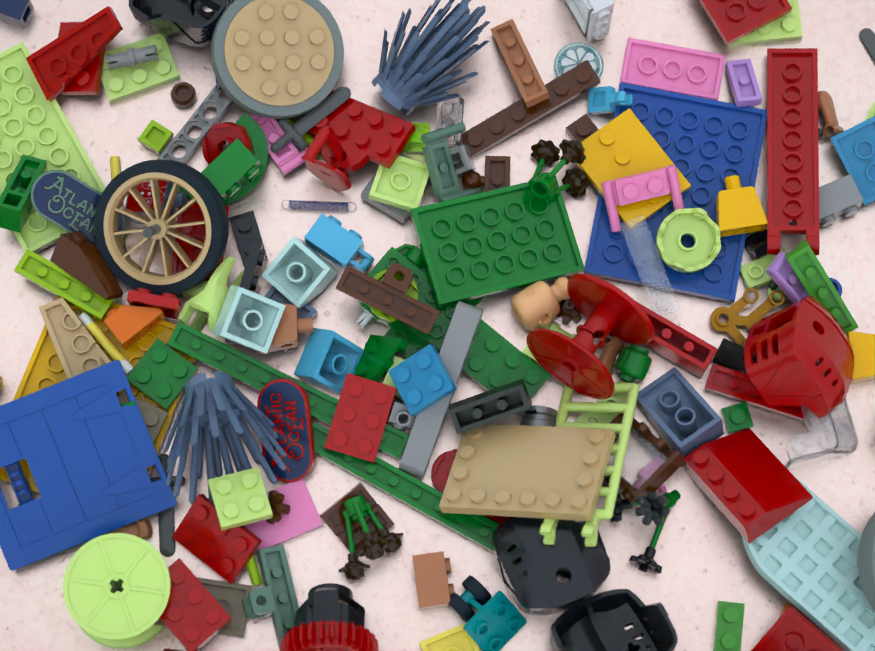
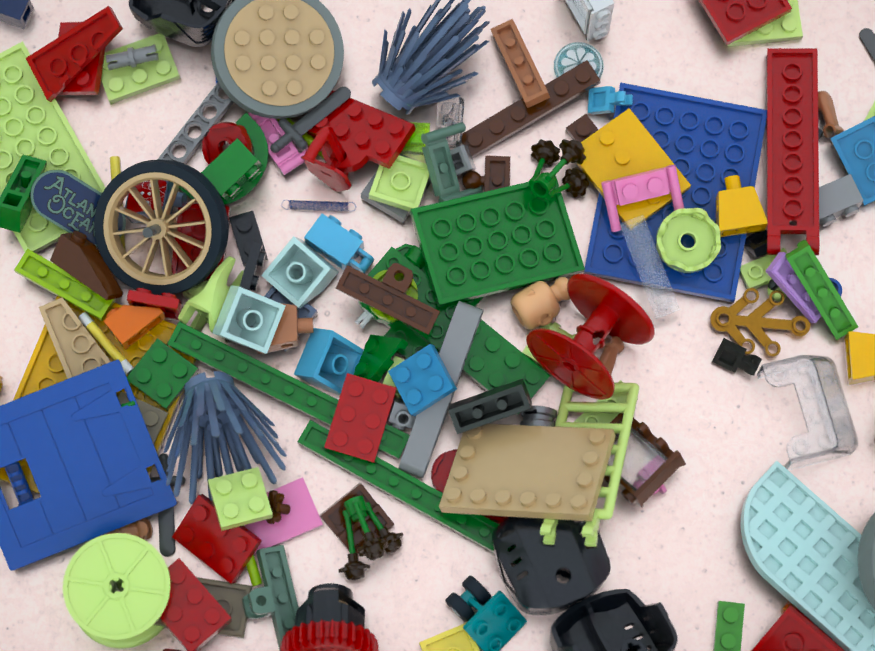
lime plate [138,120,174,155] -> none
reddish brown plate [171,82,196,107] -> none
tile [257,378,315,482] -> none
nougat brick [412,551,455,611] -> none
reddish brown plant [555,299,581,324] -> none
black plant [611,490,681,574] -> none
green head [614,344,652,383] -> none
bright pink tile [619,37,726,101] -> none
red brick [637,302,718,378] -> none
sand blue slope [637,367,724,458] -> none
red slope [683,428,813,543] -> none
red plate [705,364,808,421] -> none
green plate [720,402,754,435] -> none
lavender plate [725,59,763,107] -> none
red piece [744,296,854,418] -> none

